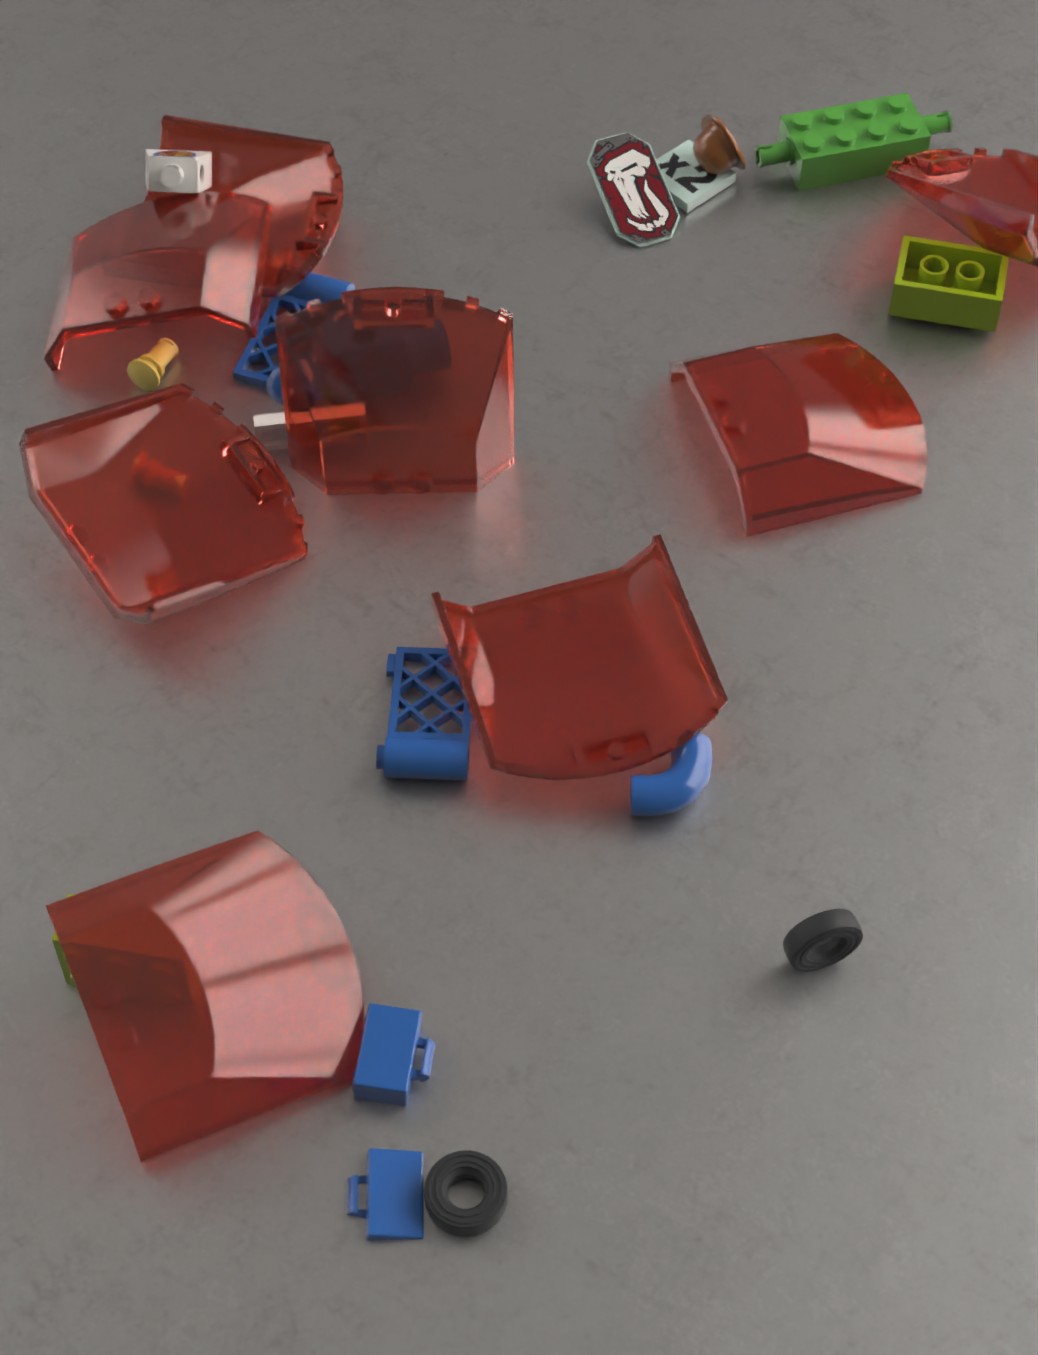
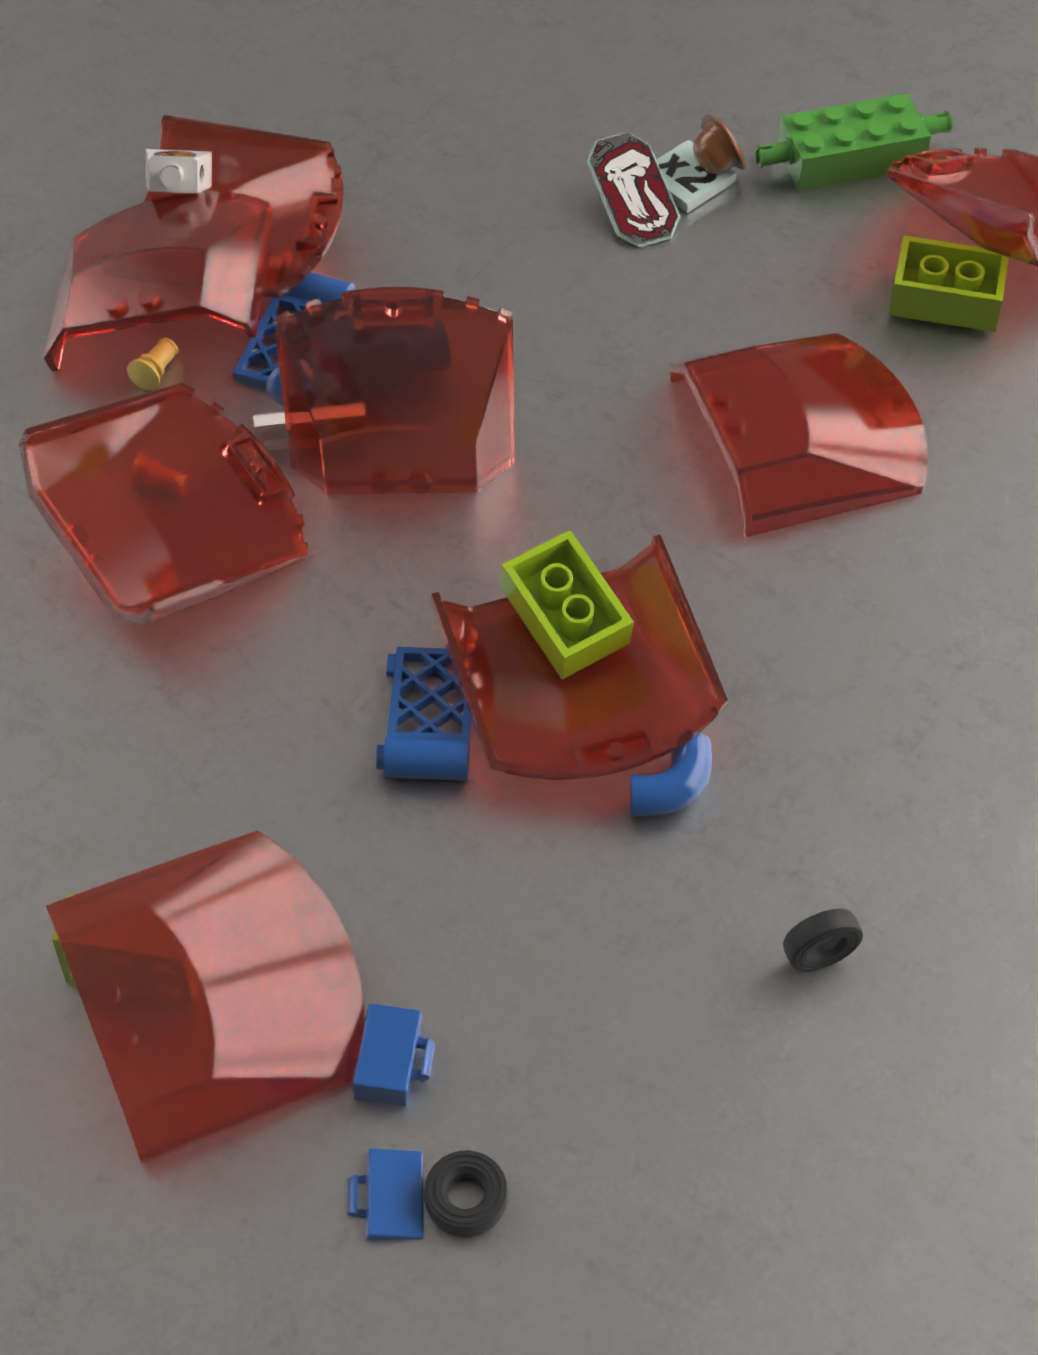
none -> lime brick [500,530,634,680]

